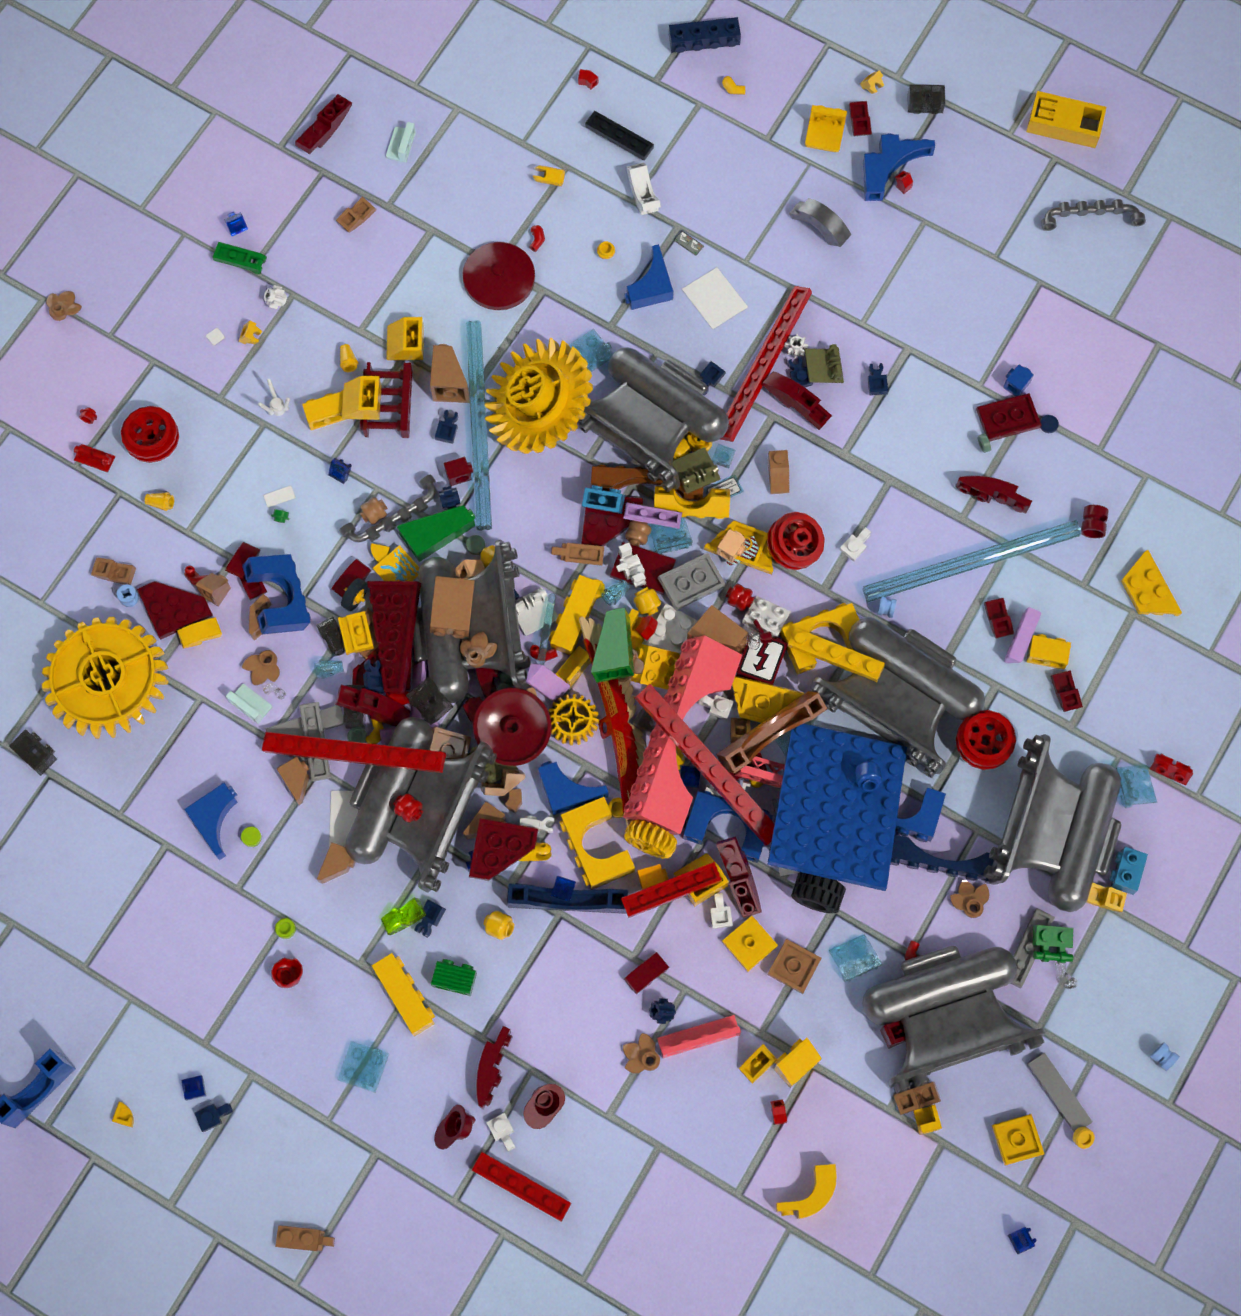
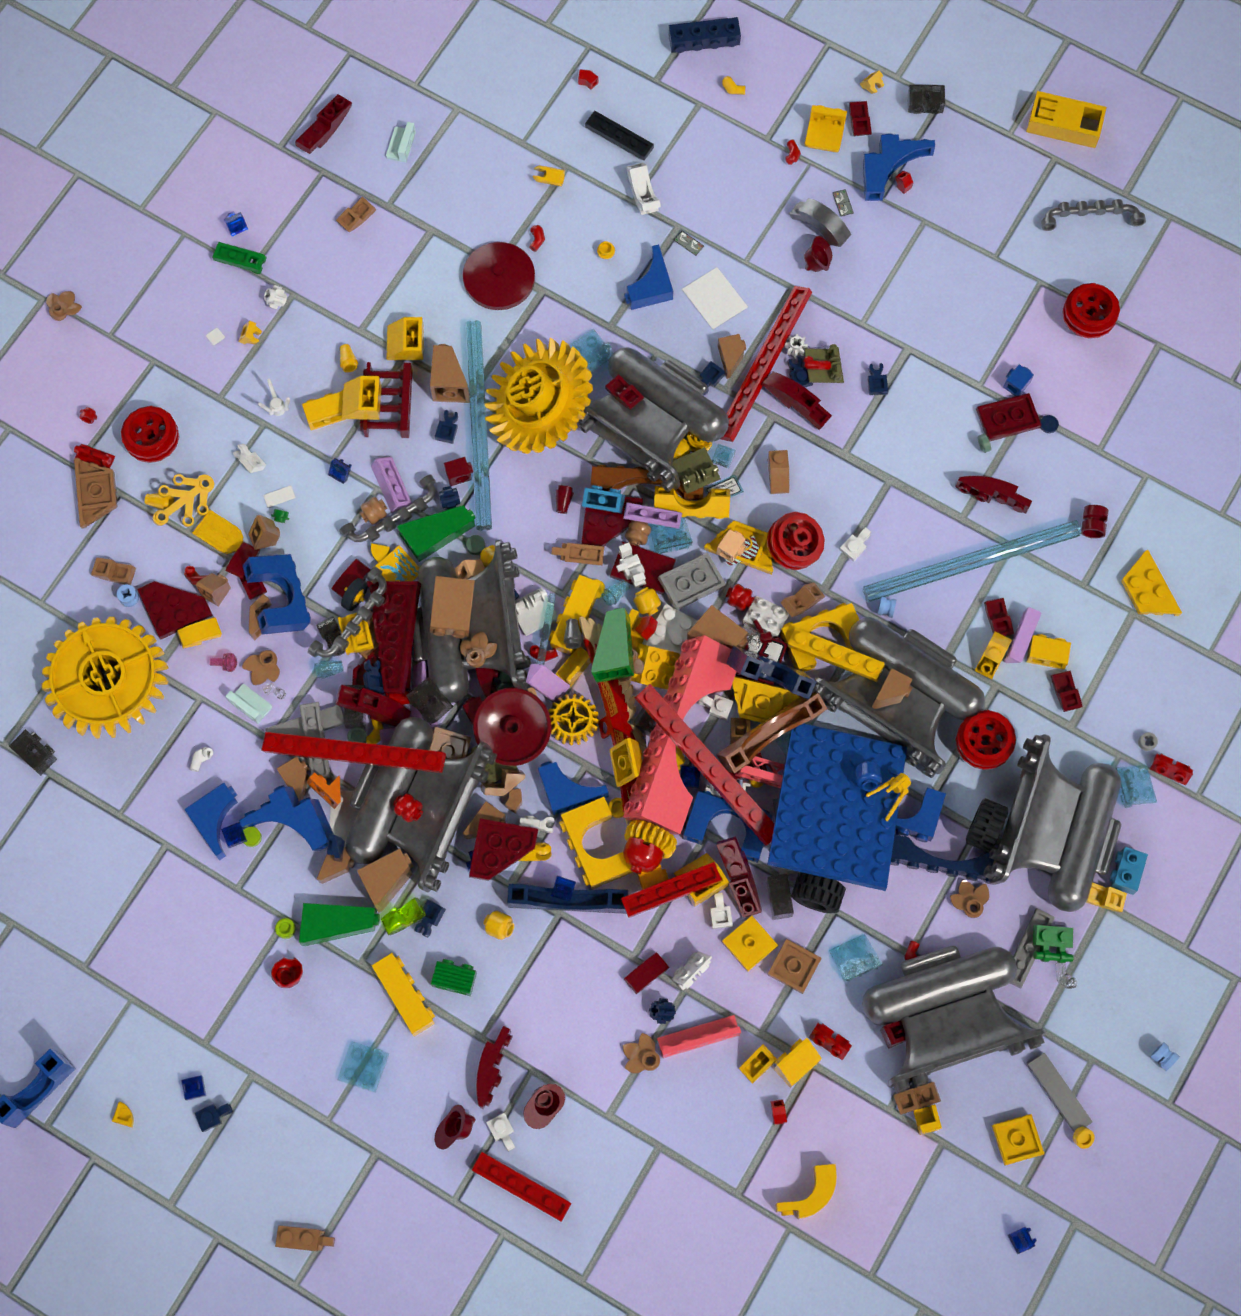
none -> medium nougat wing [74,458,118,528]
none -> yellow plant [152,474,214,527]
none -> white arm [190,747,214,772]
none -> yellow window [192,510,244,554]
none -> clear pink plate [210,653,237,672]
none -> clear blue tile [221,822,247,848]
none -> white plate [233,444,266,473]
none -> blue arch [239,785,334,851]
none -> medium nougat slope [248,515,280,550]
none -> green slope [299,903,380,946]
none -> orange slope [306,772,341,809]
none -> flat silver bar [308,567,387,657]
none -> dark blue slope [327,834,345,862]
none -> medium nougat slope [357,849,413,913]
none -> lavender slope [371,457,412,513]
none -> dark red cone [556,485,574,514]
none -> flat silver cone [563,619,583,649]
none -> dark red slope [605,374,644,410]
none -> yellow slope [609,738,642,787]
none -> red cylinder [623,837,664,874]
none -> white hinge [671,951,712,991]
none -> medium nougat slope [717,334,746,379]
none -> dark blue arch [727,646,817,699]
none -> clear smoke brick [766,874,794,920]
none -> medium nougat slope [781,582,825,617]
none -> red arm [785,139,801,165]
none -> red arm [803,356,831,370]
none -> dark red piece [804,236,833,272]
none -> red hinge [808,1023,852,1060]
none -> light grey sticker [832,189,854,216]
none -> yellow plant [866,773,911,821]
none -> medium nougat slope [872,669,913,709]
none -> black tyre [966,798,1008,853]
none -> yellow slope [975,632,1012,679]
none -> red wheel [1062,283,1120,339]
none -> light grey bush [1138,732,1158,751]

